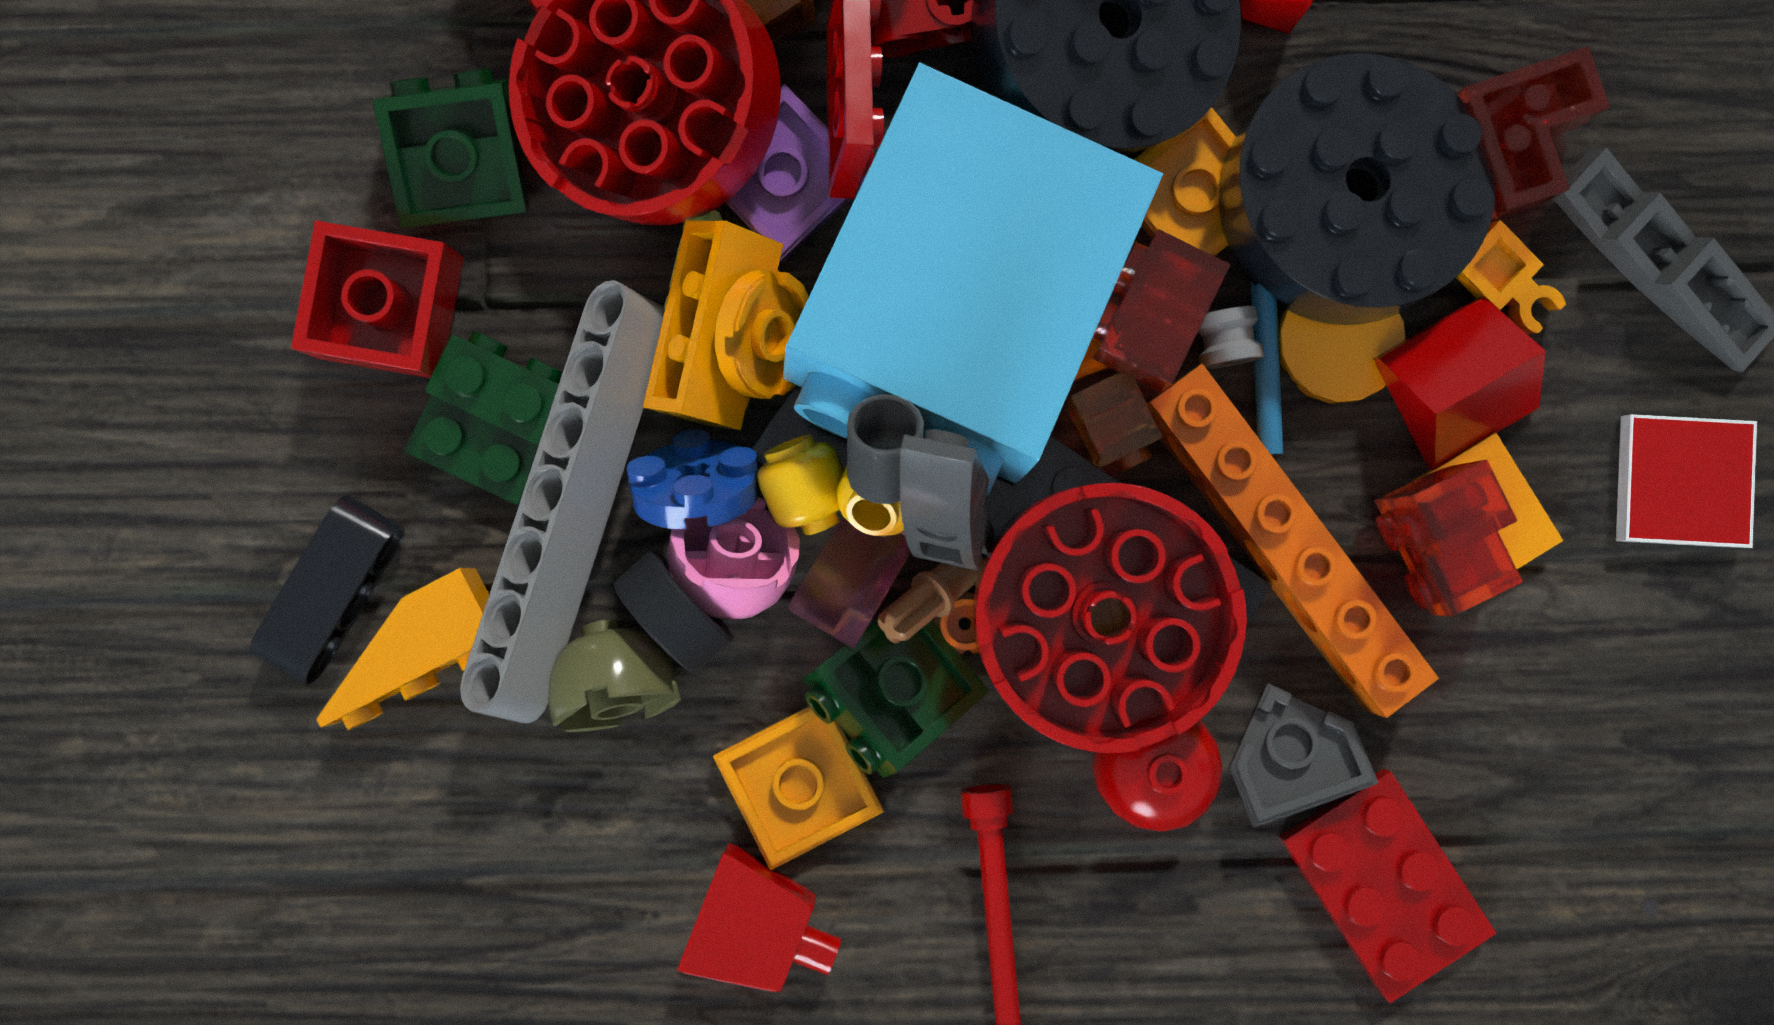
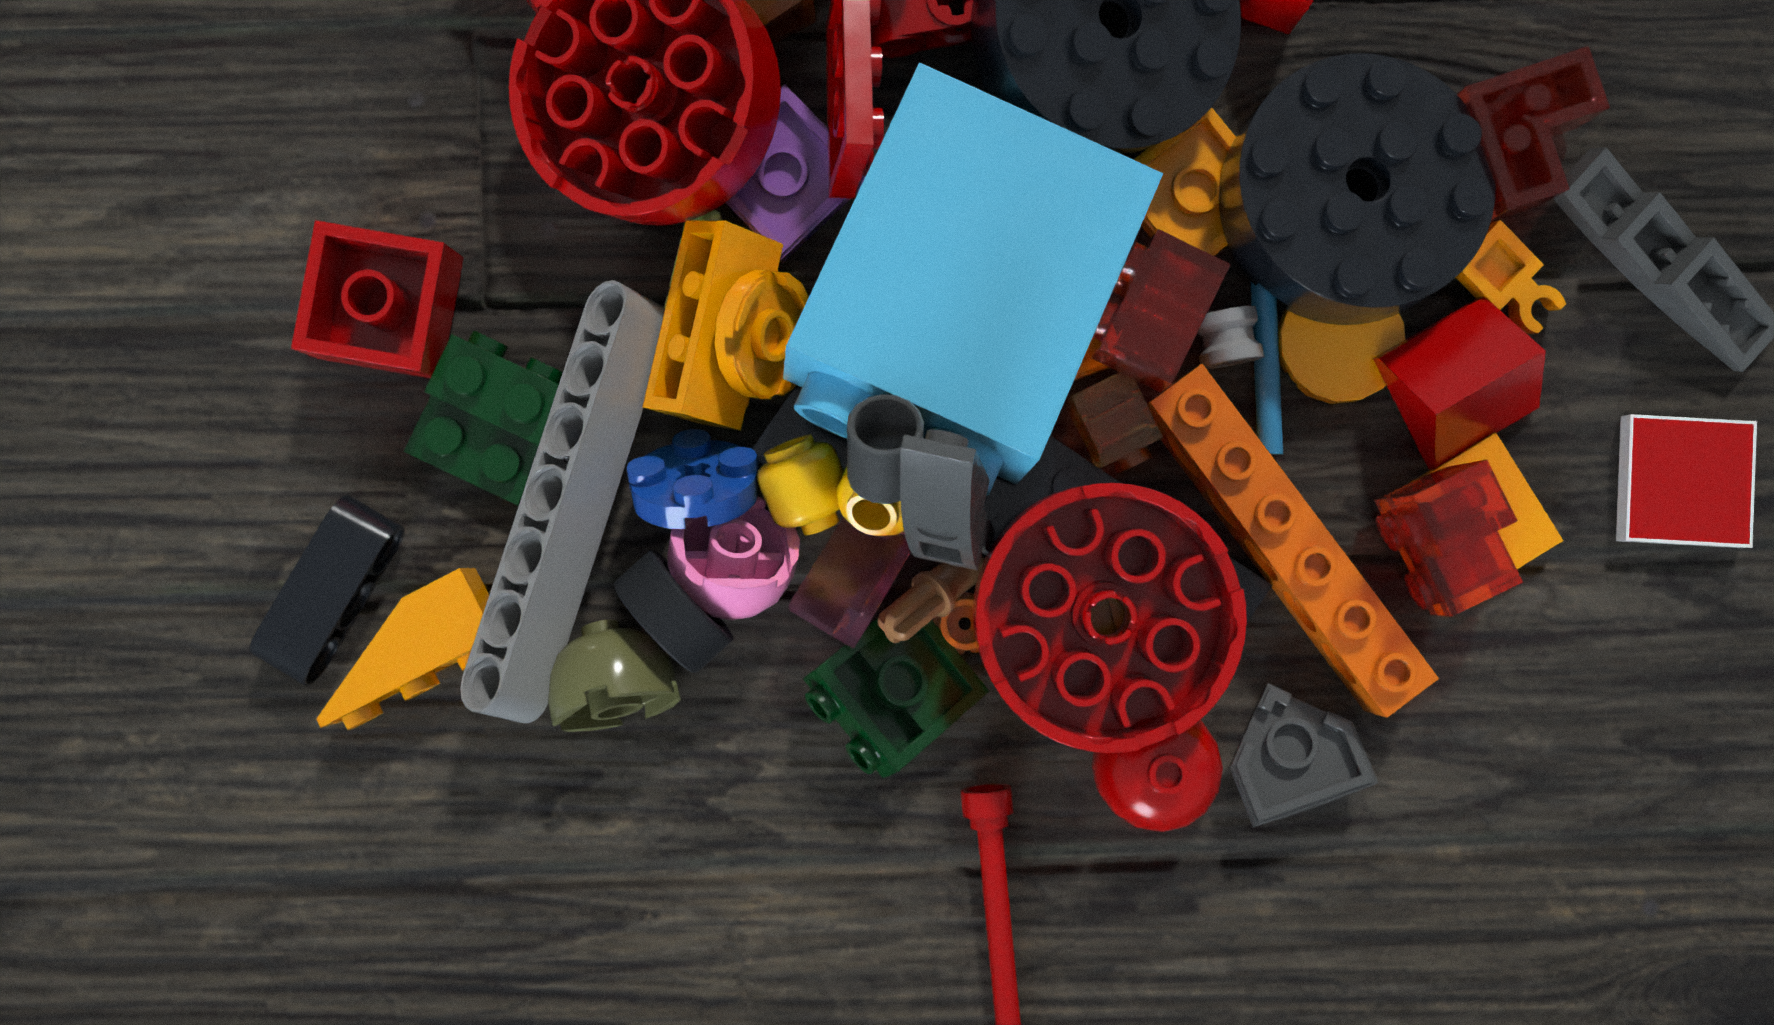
dark green plate [372,68,530,229] -> none
red torso [677,843,842,992] -> none
light orange tile [713,706,884,871] -> none
red plate [1279,768,1497,1003] -> none

